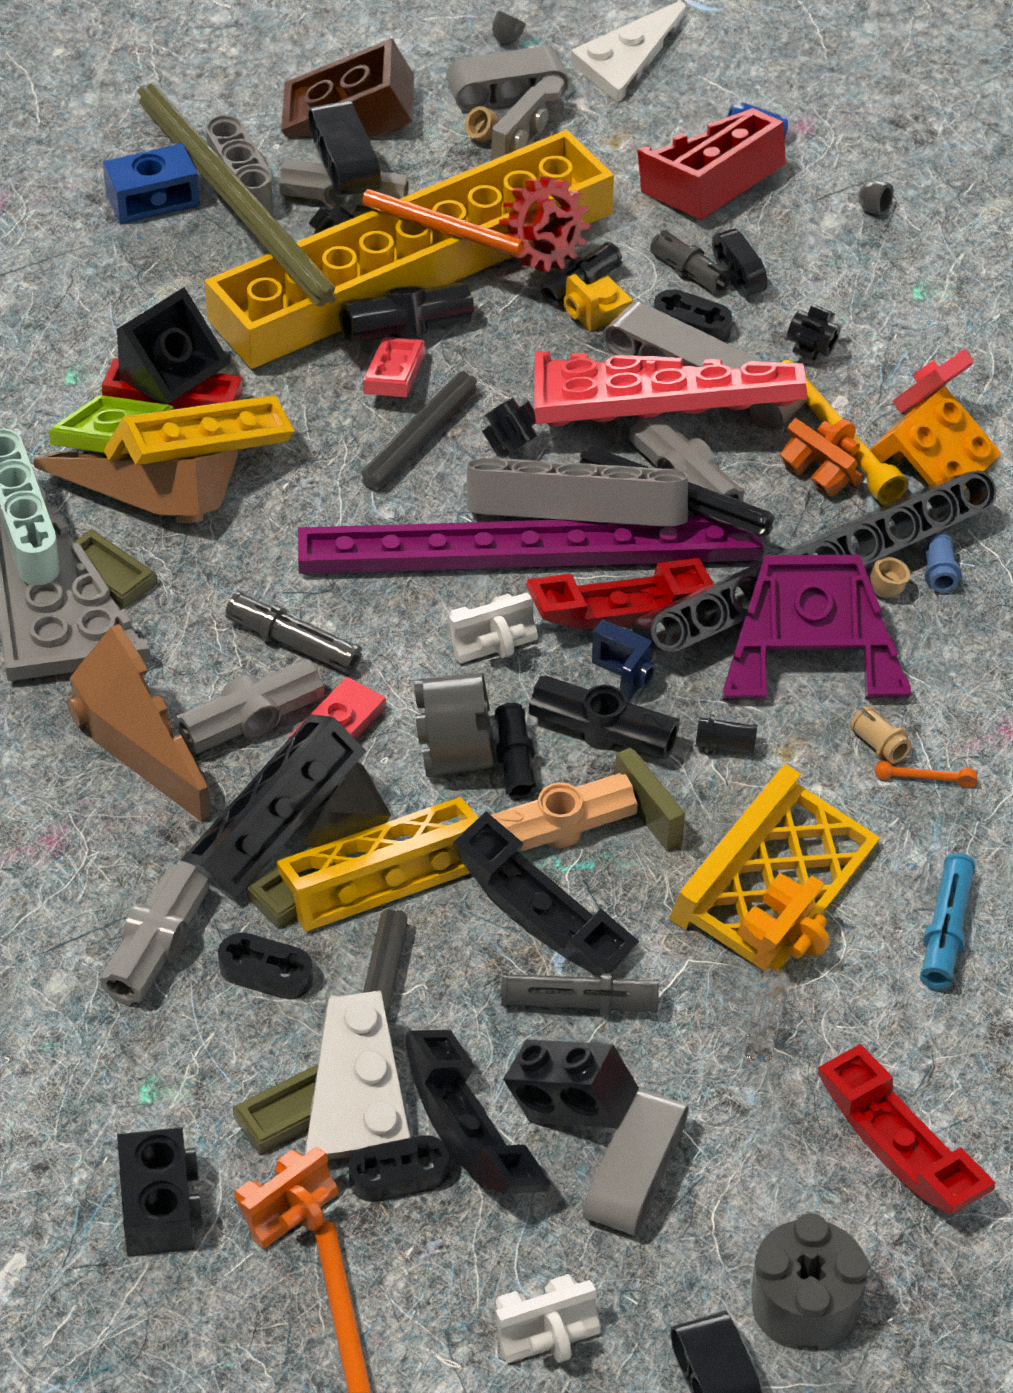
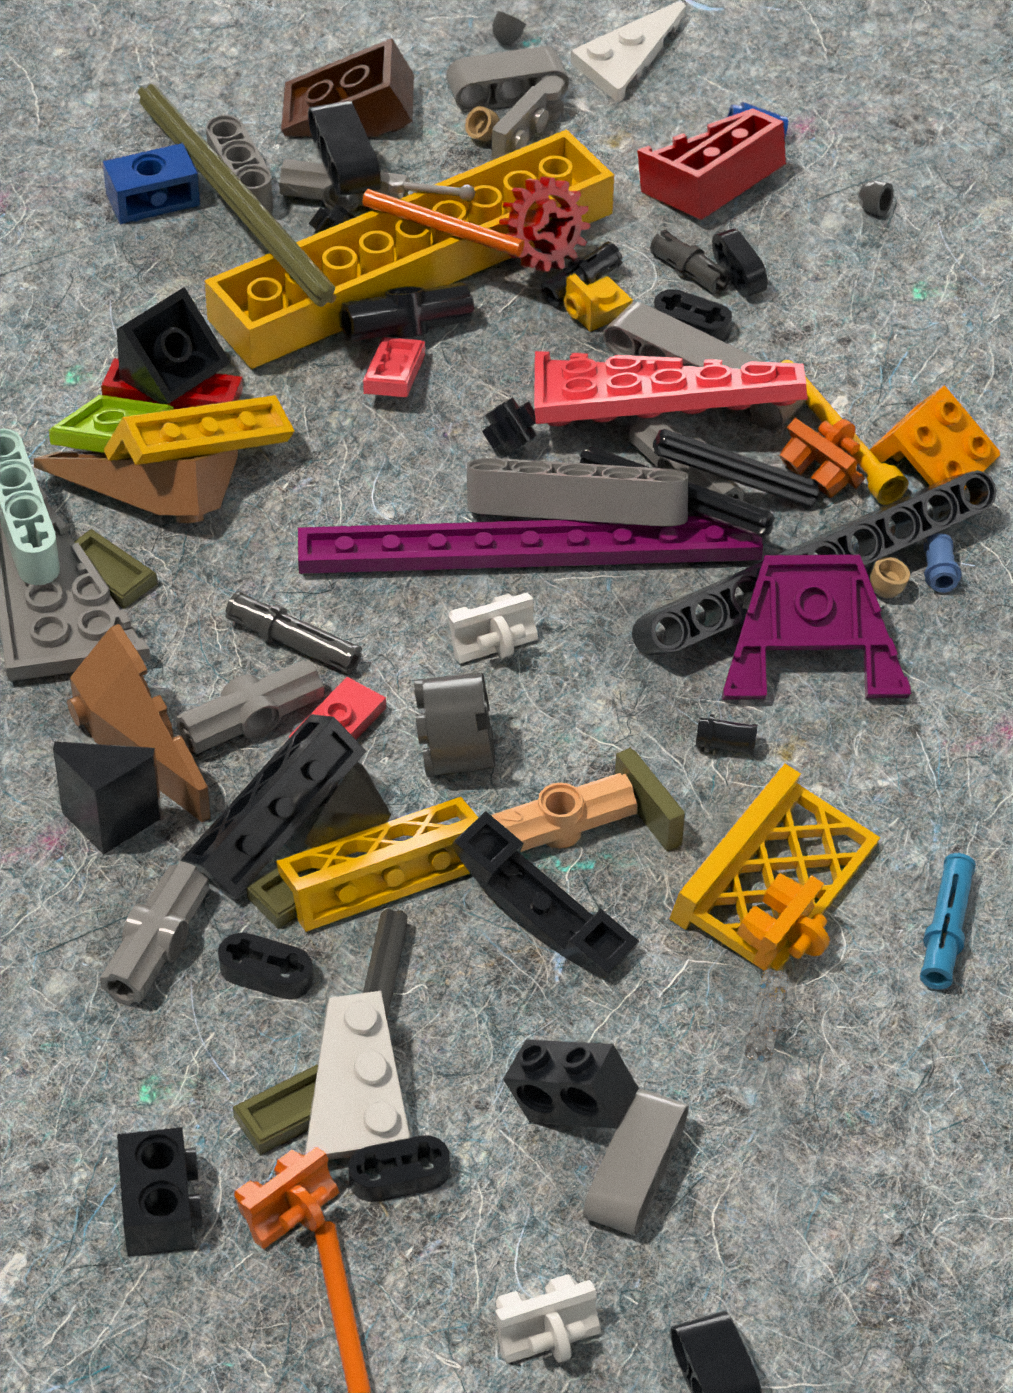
dark grey axle [361,371,477,491] -> none
black slope [405,1030,551,1194] -> none
black pin [494,703,537,800] -> none
dark grey pin [501,973,659,1015] -> none
red slope [526,558,713,629] -> none
black piece [529,675,680,759] -> none
dark blue bracket [592,619,656,702] -> none
dark grey brick [751,1213,869,1350] -> none
black gear [787,305,841,361] -> none
red slope [818,1044,996,1215] -> none
tan pin [850,706,911,764] -> none
orange hinge [874,761,978,788] -> none
coral plate [892,349,974,413] -> none
none -> black slope [53,741,162,855]
none -> light grey hinge [388,176,475,201]
none -> black axle [652,429,820,507]

